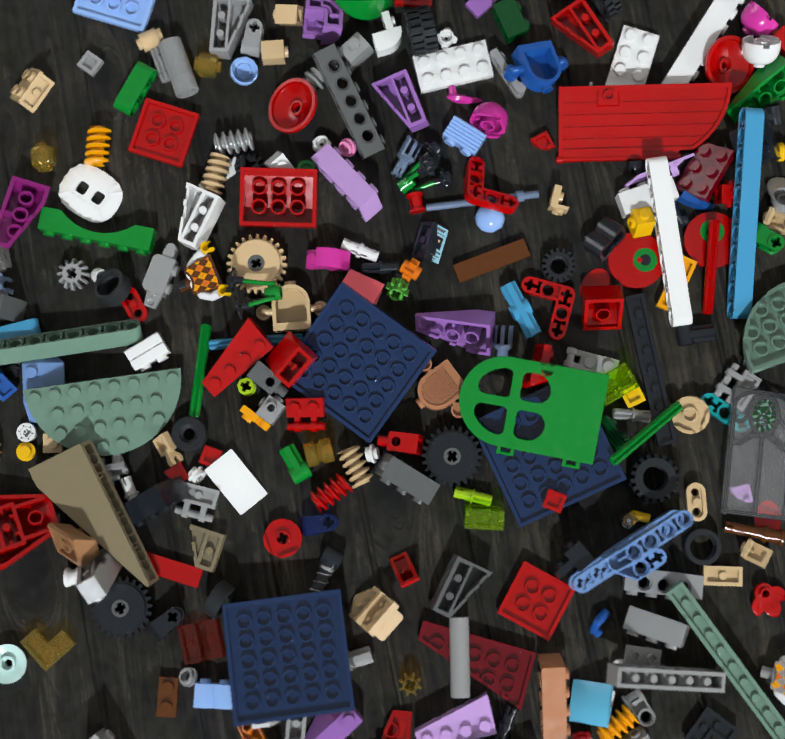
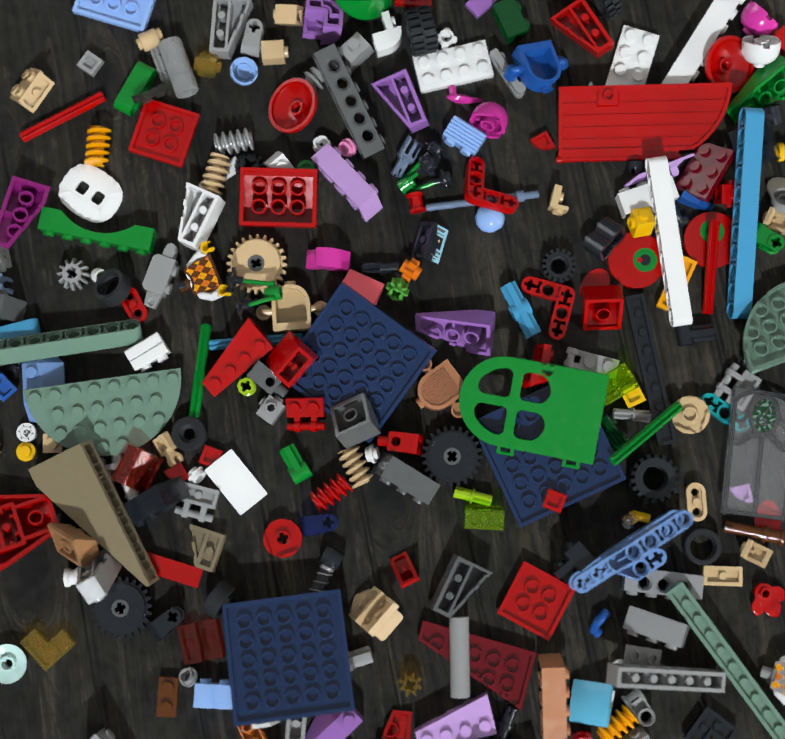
clear yellow head [30,142,57,172] -> none
light orange plate [239,405,271,432] -> none
clear yellow wheel [303,437,335,468] -> none
white pin [340,238,380,263] -> none
reddish brown tile [453,238,531,283] -> none
sand blue arm [493,324,514,357] -> none
none -> red axle [19,91,106,142]
none -> clear red slope [112,444,163,492]
none -> clear smoke plate [131,80,173,105]
none -> dark grey slope [330,392,381,449]

